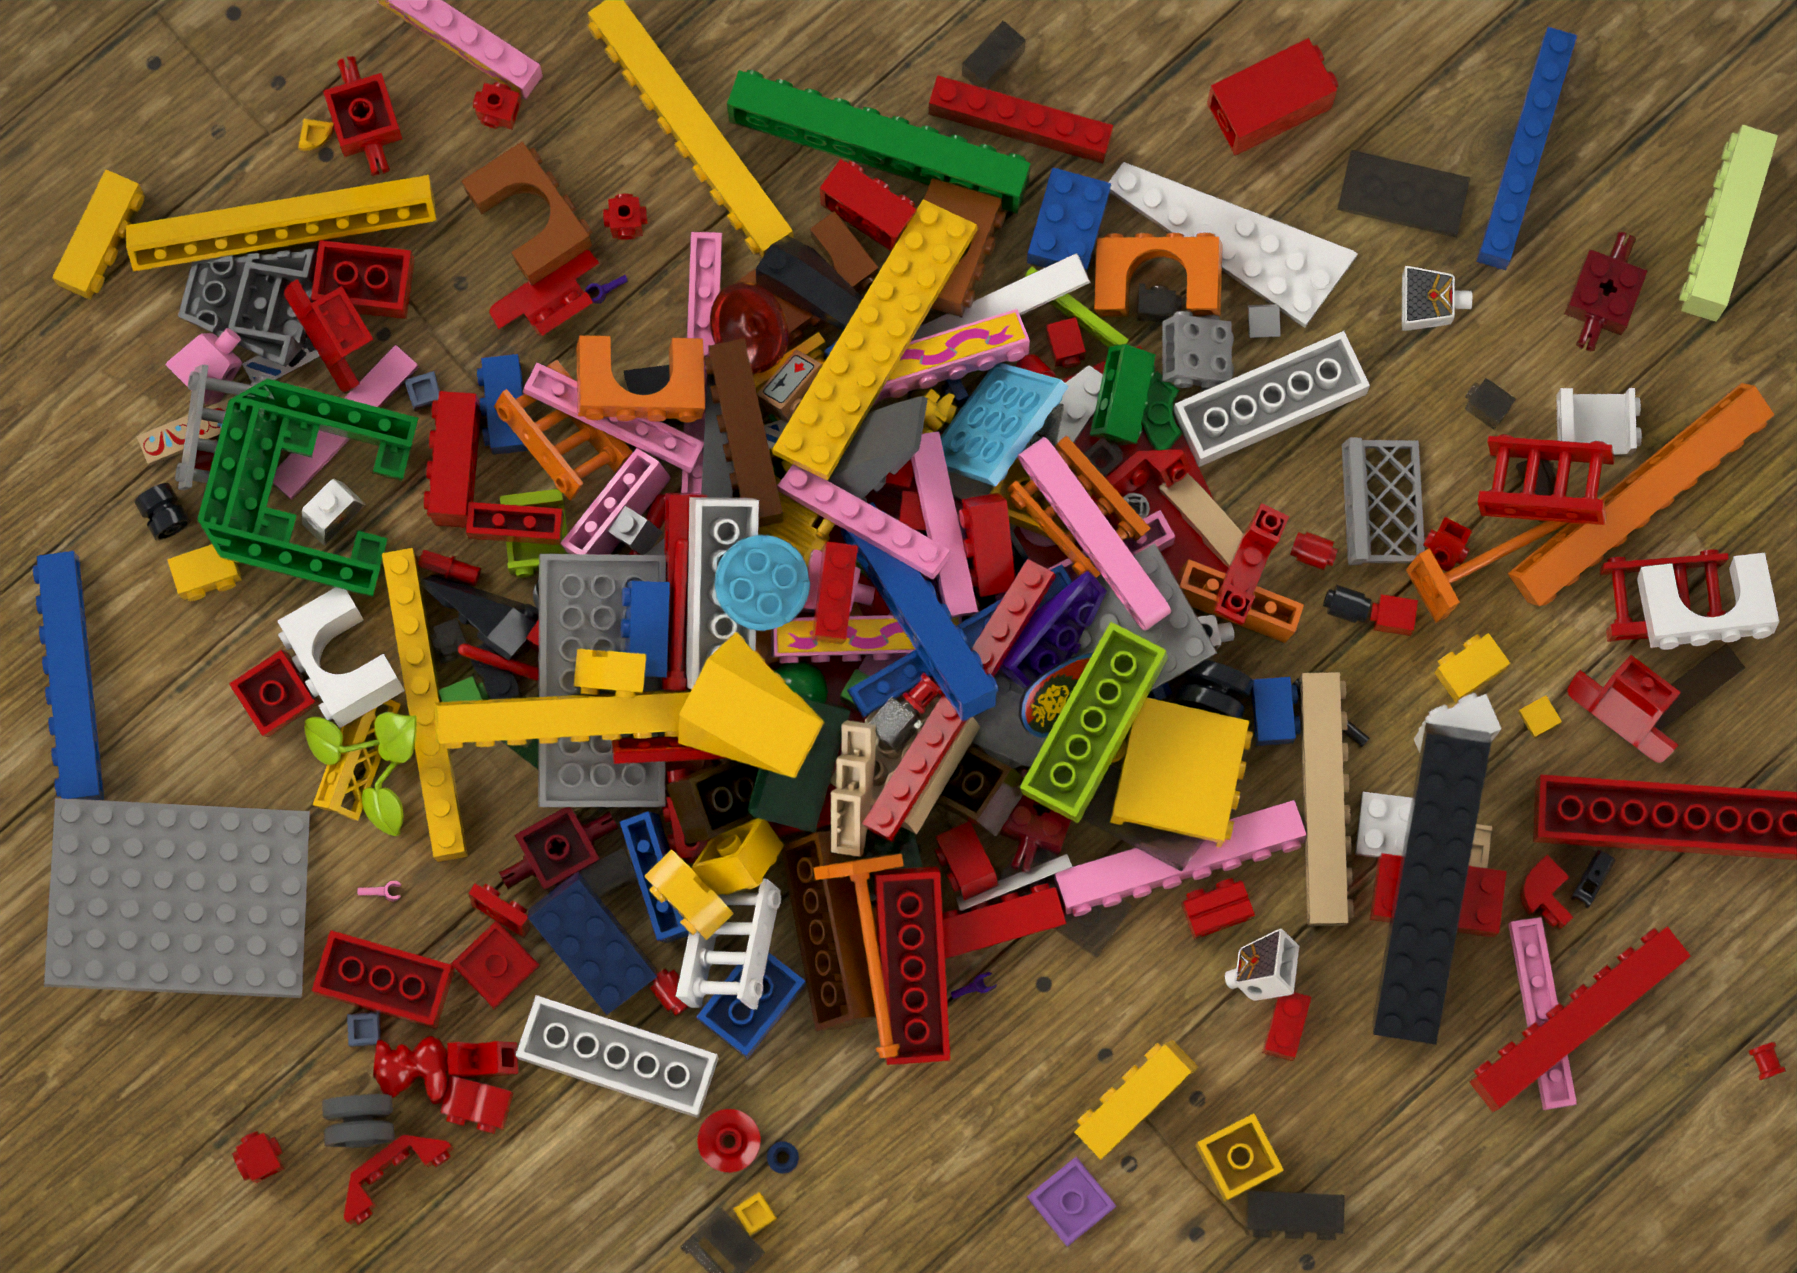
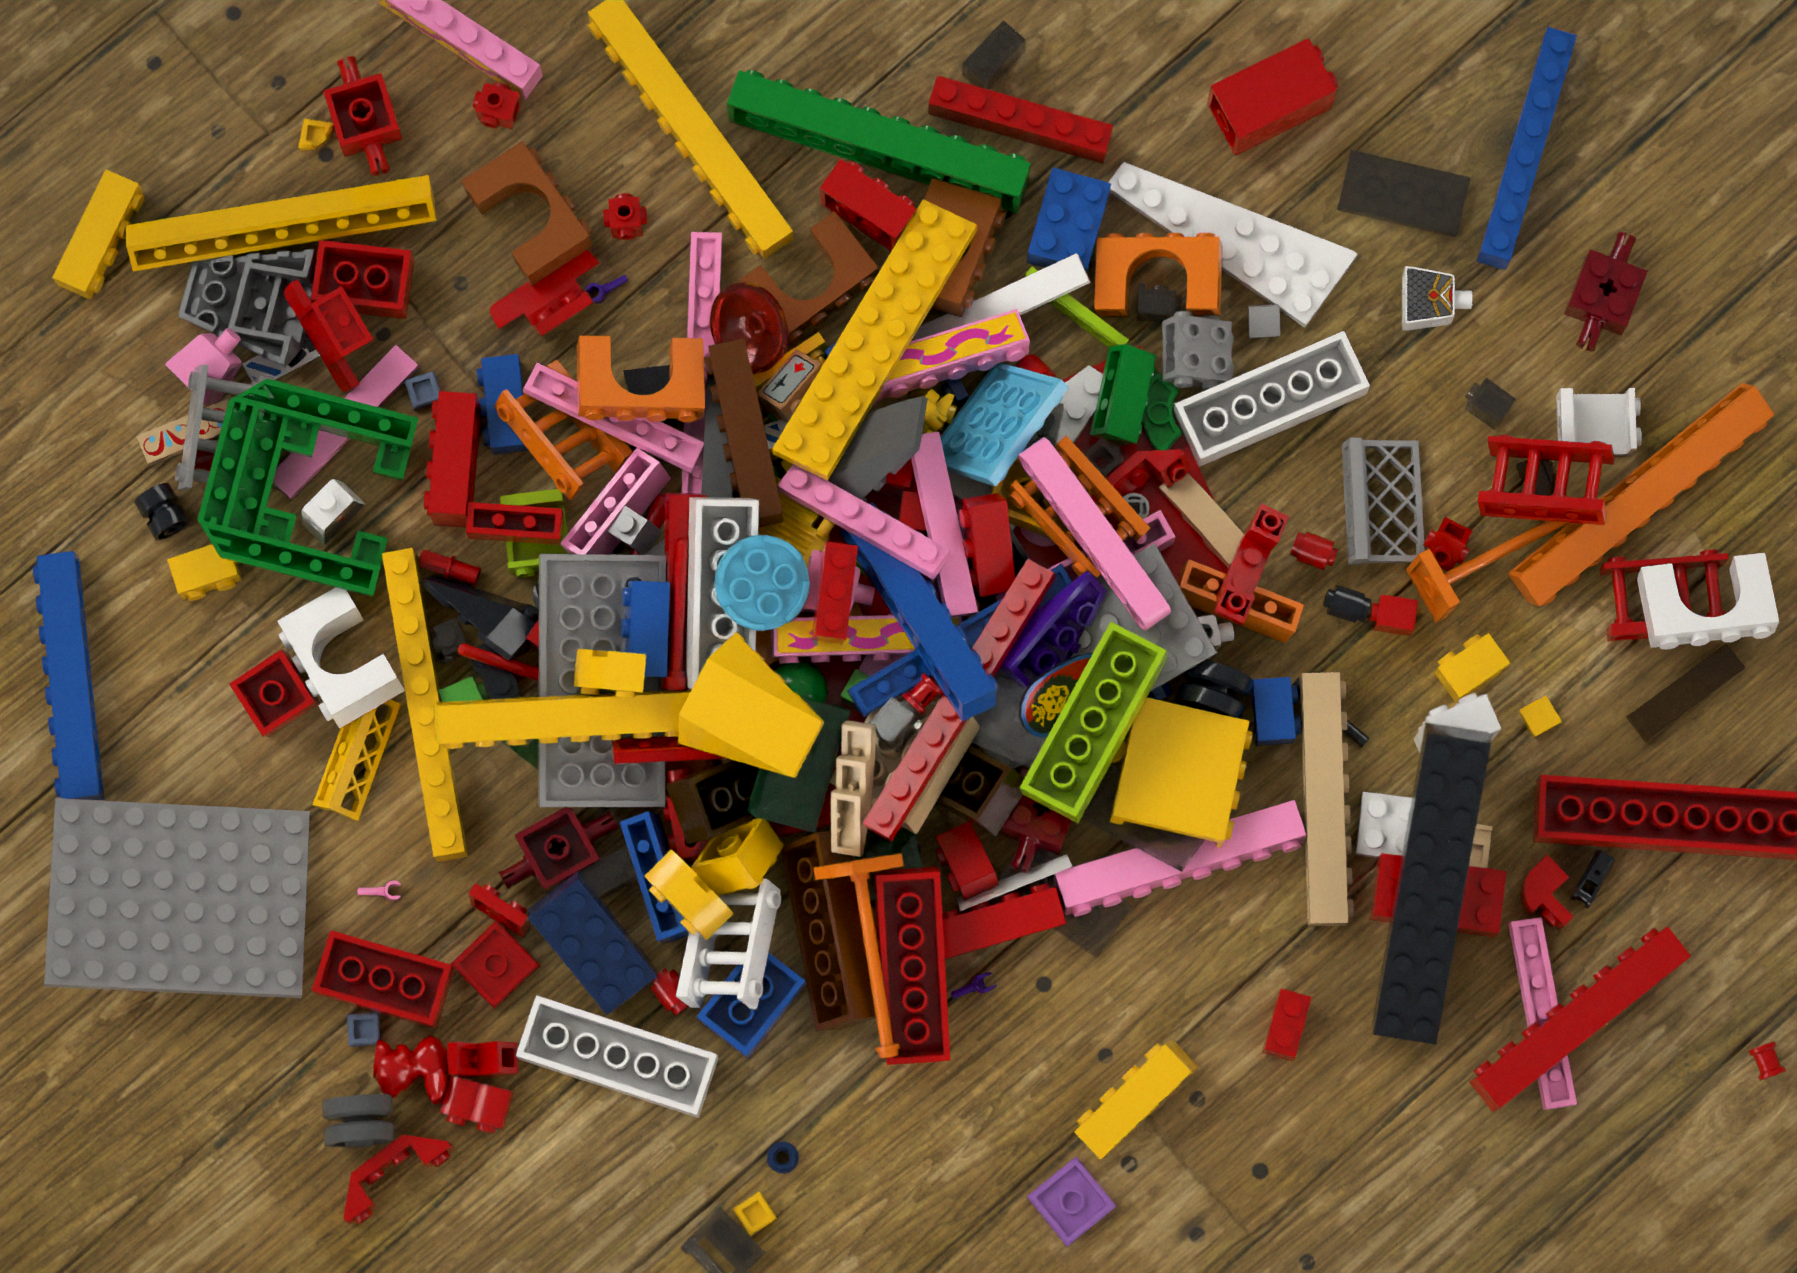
red brick [232,1131,285,1183] -> none
lime plant [304,712,417,836] -> none
red dish [697,1109,761,1173] -> none
black wedge [756,236,863,331] -> none
red brick [1045,317,1086,368] -> none
red brick [1181,878,1255,940] -> none
yellow brick [1195,1113,1284,1202] -> none
torso [1225,928,1299,1001] -> none
clear smoke brick [1245,1191,1345,1241] -> none
red plate [1567,655,1681,763] -> none
yellowish green brick [1679,125,1778,322] -> none

